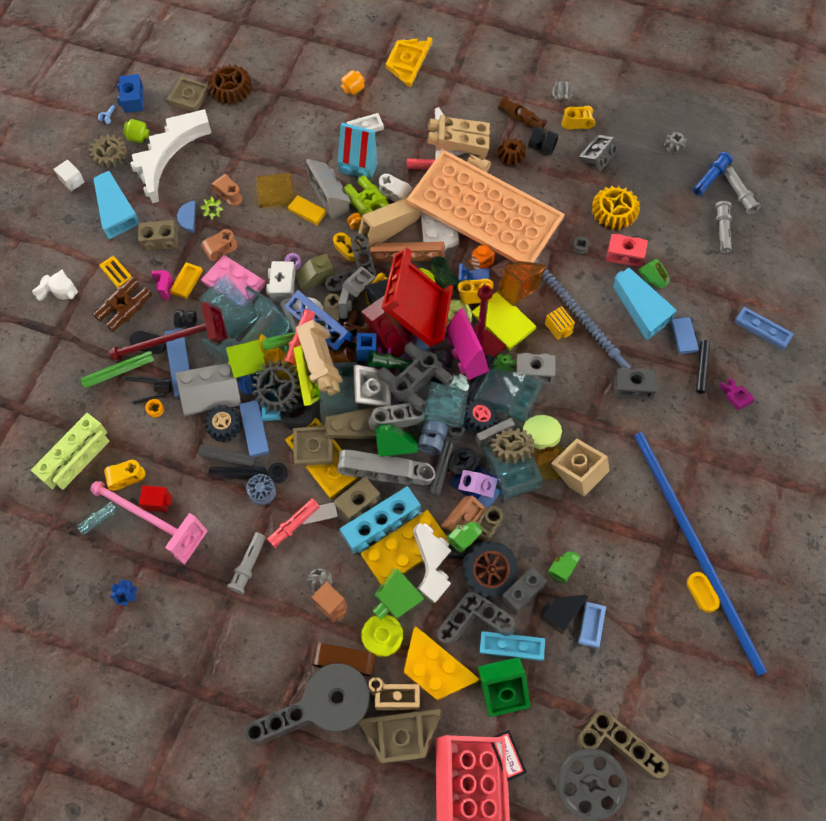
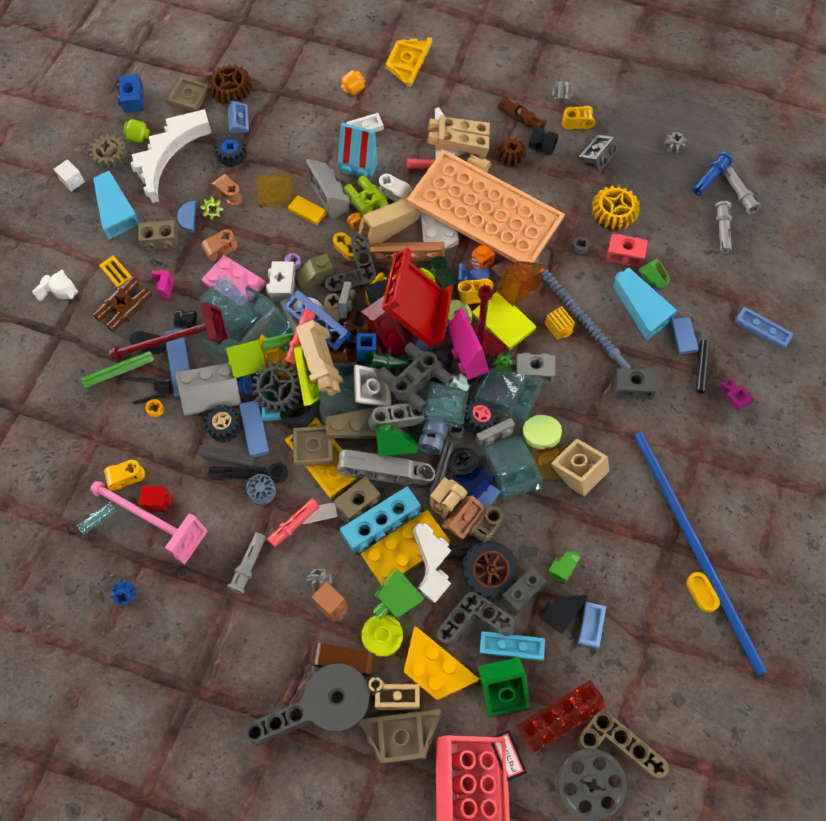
yellowish green brick [31,413,110,490] -> none
light blue hand [98,105,116,124] -> none
yellow tile [169,262,203,300] -> none
light grey plate [342,266,376,298] -> none
bright green rock [446,522,483,552] -> none
lavender bracket [458,470,498,498] -> none
dark tan gear [491,428,535,464] -> none
none -> black wheel [215,134,247,167]
none -> medium blue slope [228,101,249,134]
none -> tan hinge [430,477,468,520]
none -> clear red brick [516,680,605,754]

